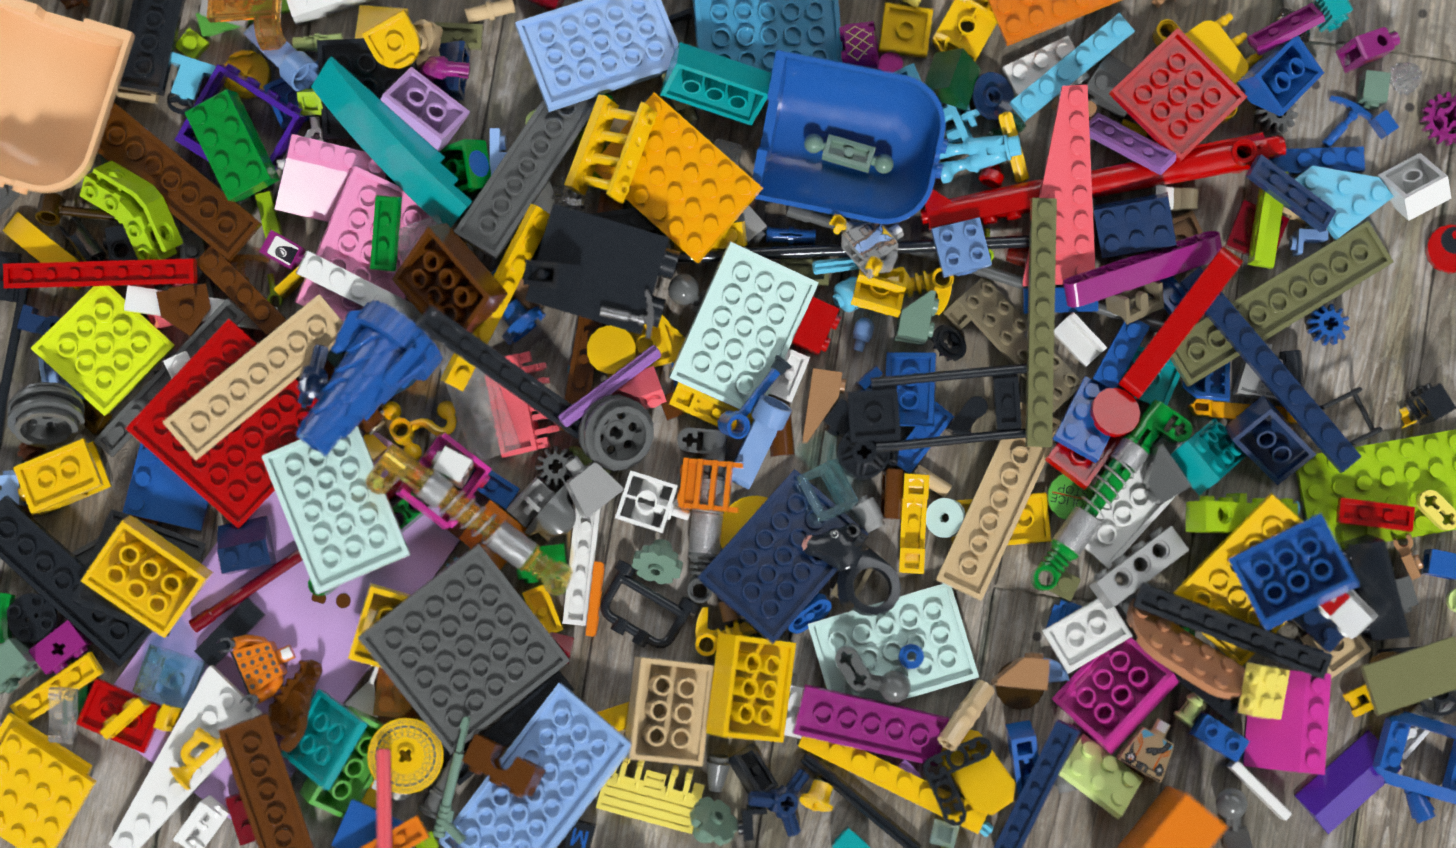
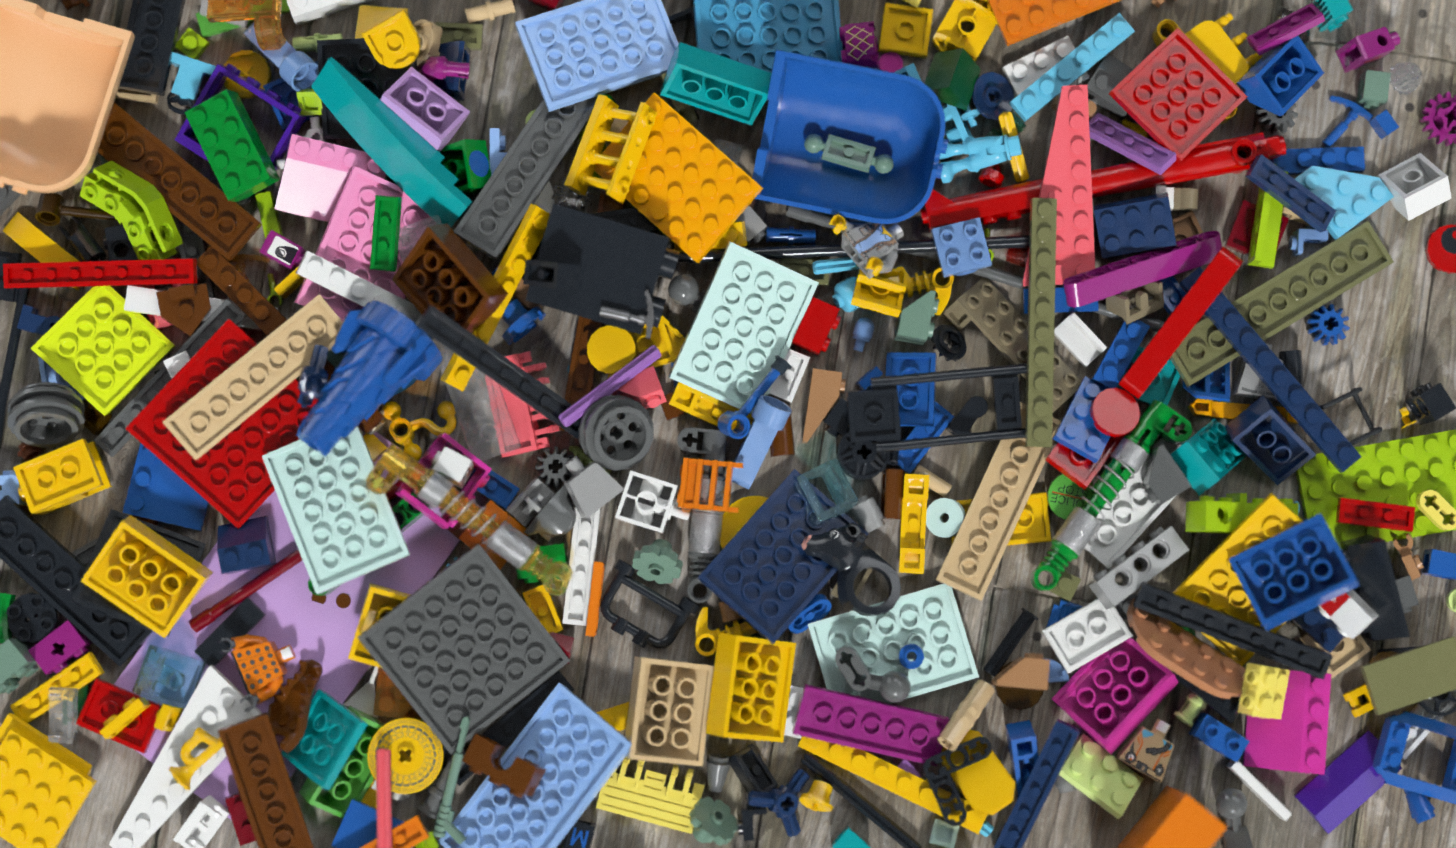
none -> black axle [984,607,1039,677]

